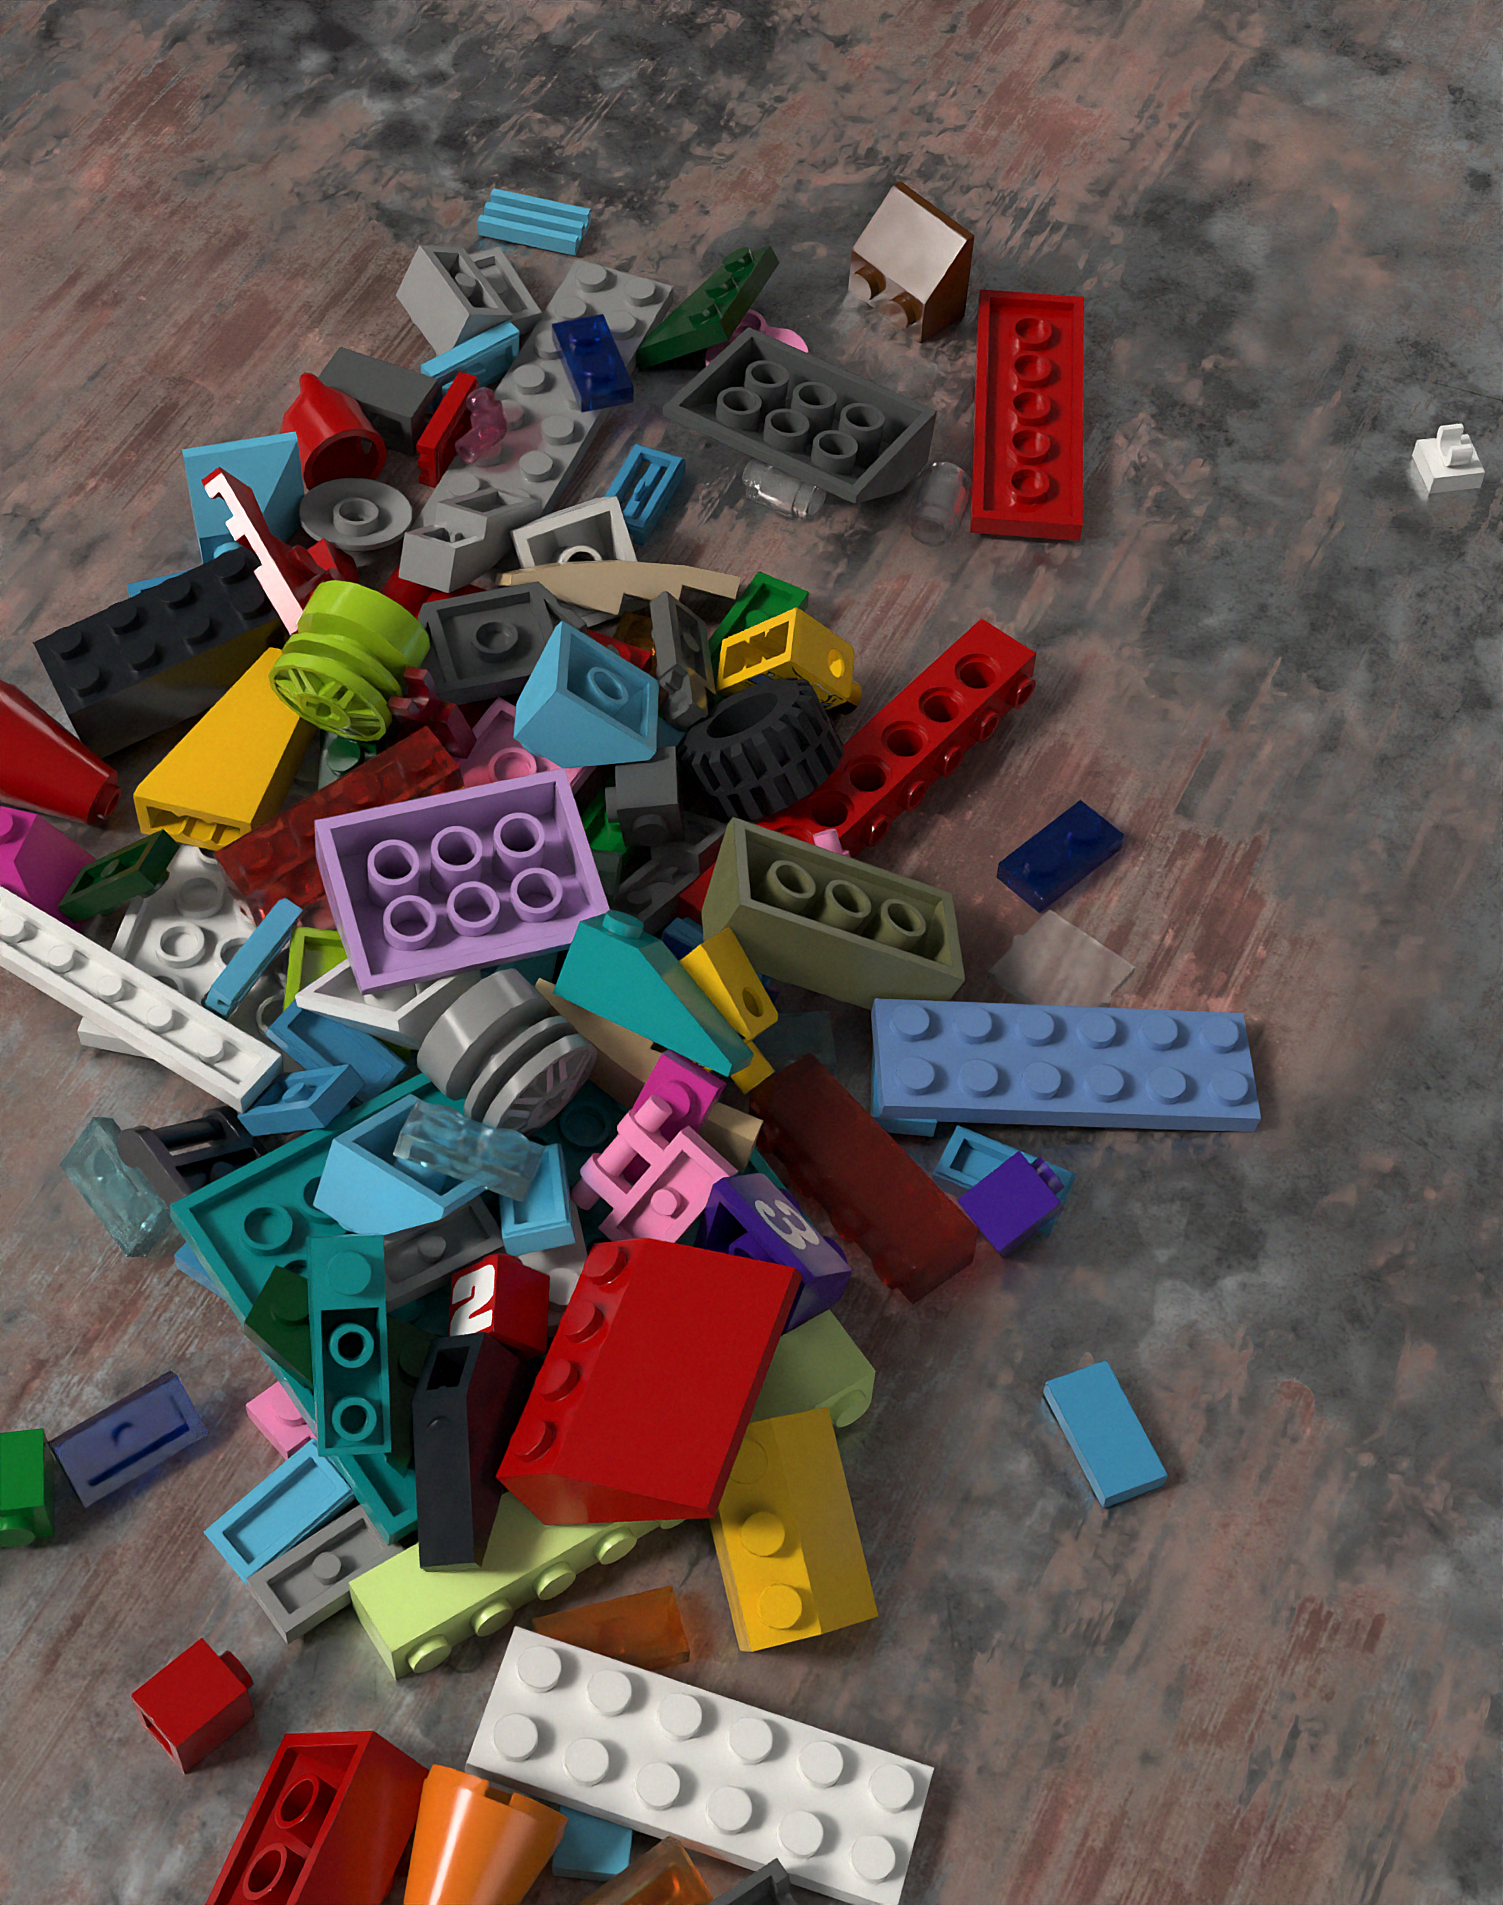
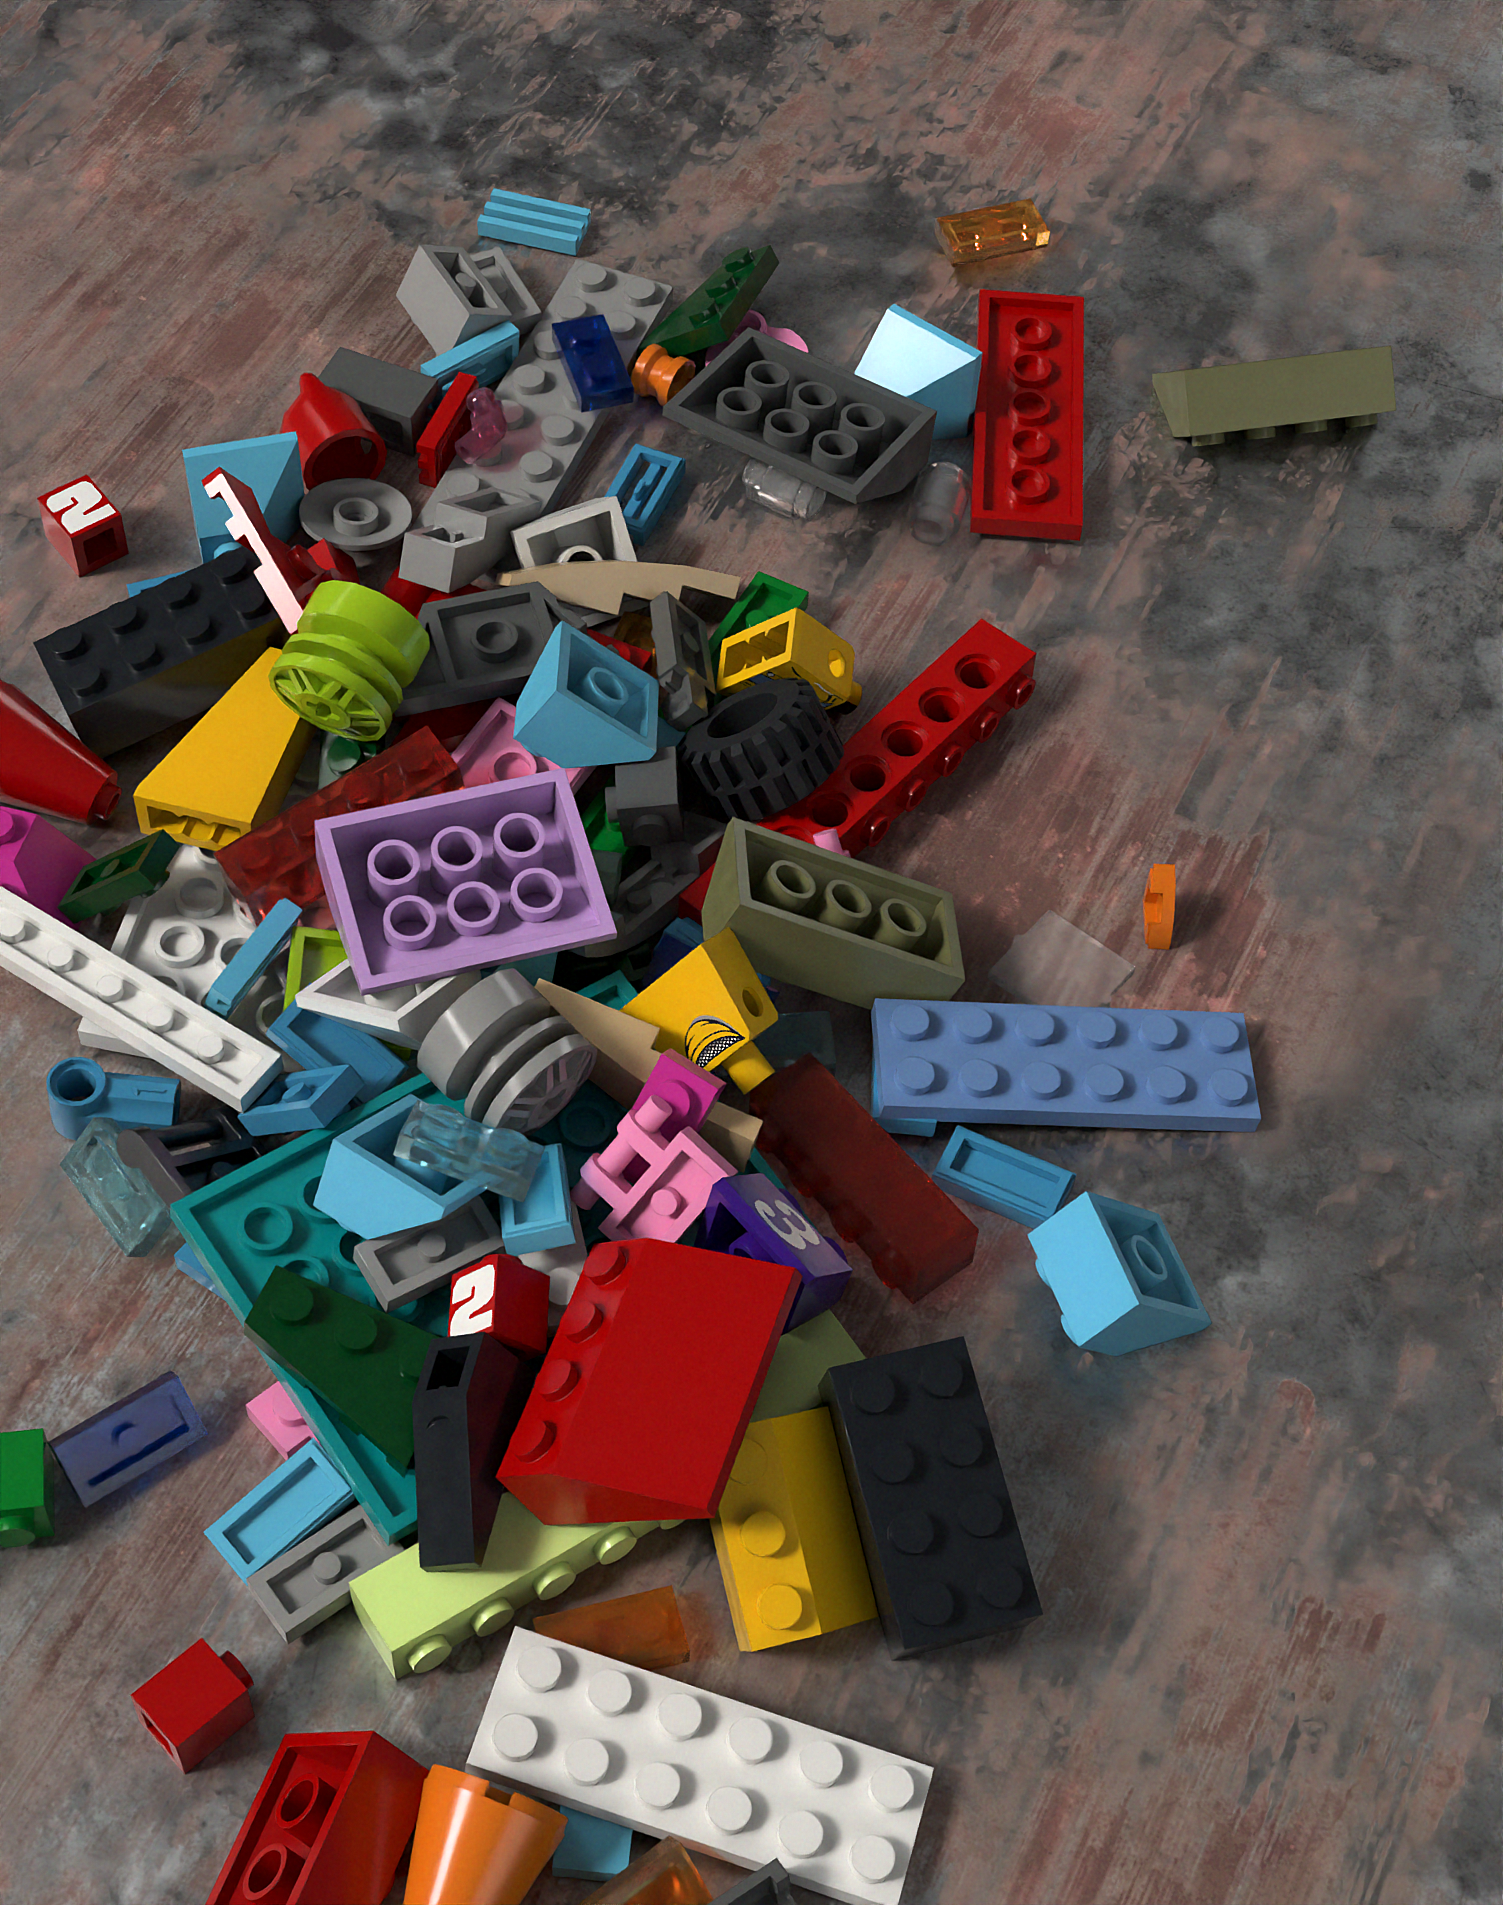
teal slope [306,1233,391,1457] -> none
dark red plate [386,666,477,759] -> none
teal slope [553,910,754,1077] -> none
slope [848,181,975,344] -> none
dark purple brick [957,1151,1065,1258] -> none
clear blue plate [996,800,1124,913] -> none
dark azure tile [1043,1360,1168,1508] -> none
white tile [1412,423,1485,494] -> none
none -> red brick [37,474,129,578]
none -> dark azure piece [46,1057,181,1141]
none -> orange wheel [631,343,695,406]
none -> black brick [818,1336,1043,1661]
none -> slope [854,304,983,440]
none -> clear orange plate [934,198,1050,267]
none -> medium azure slope [1027,1191,1212,1356]
none -> orange tile [1142,863,1176,950]
none -> olive slope [1152,345,1396,446]

